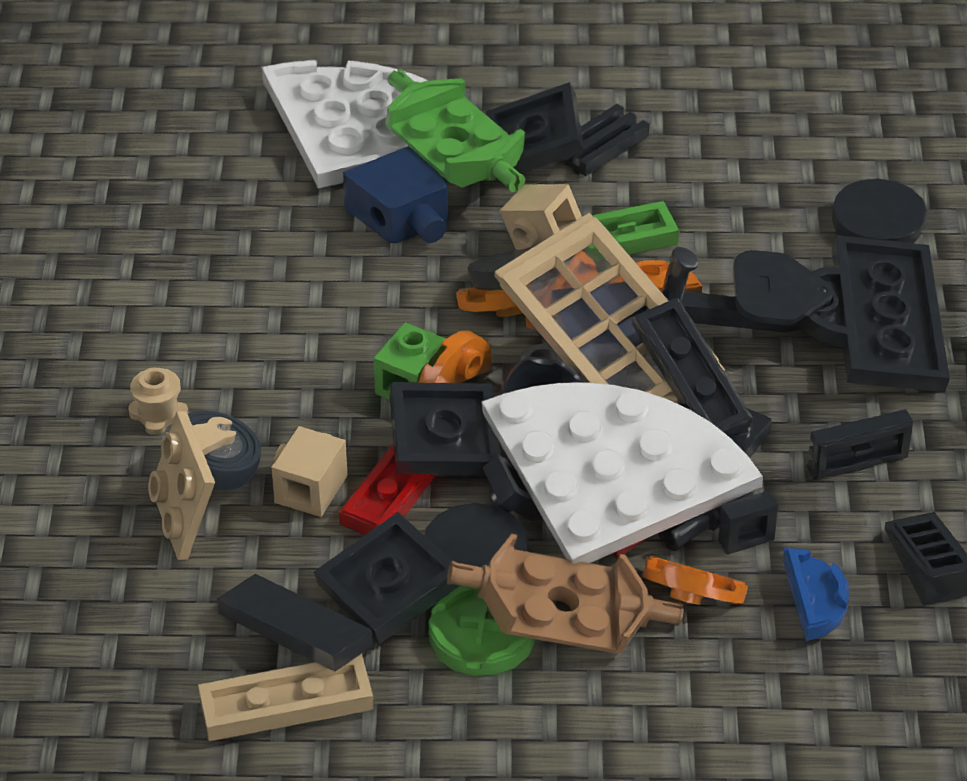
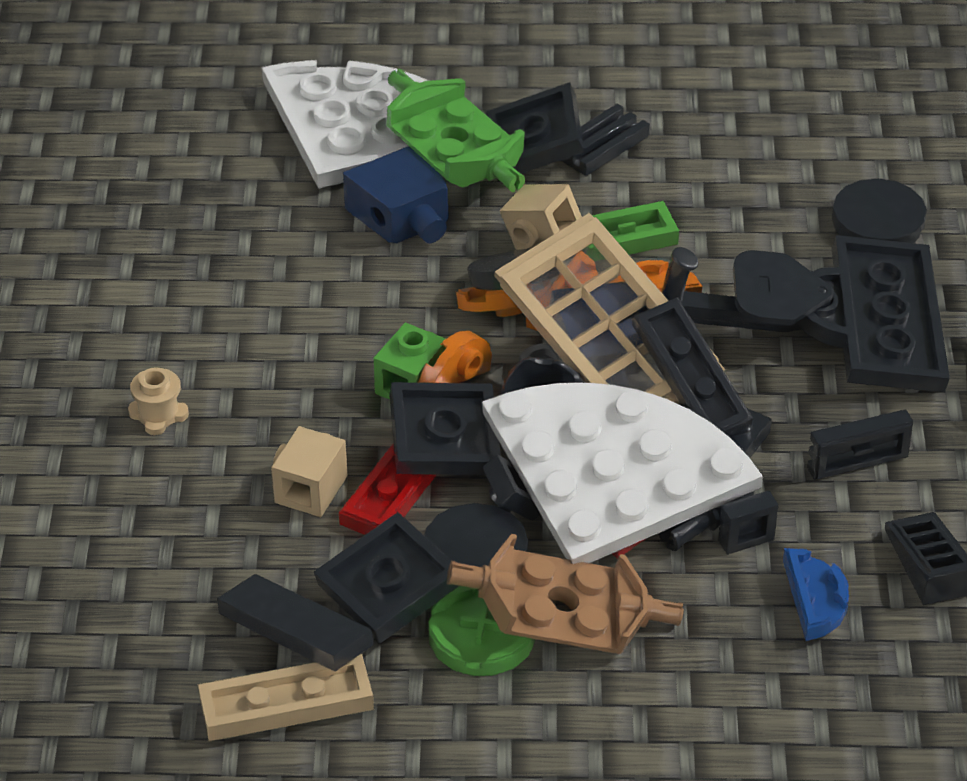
tan plate [148,411,261,560] -> none
orange plate [642,555,748,605] -> none

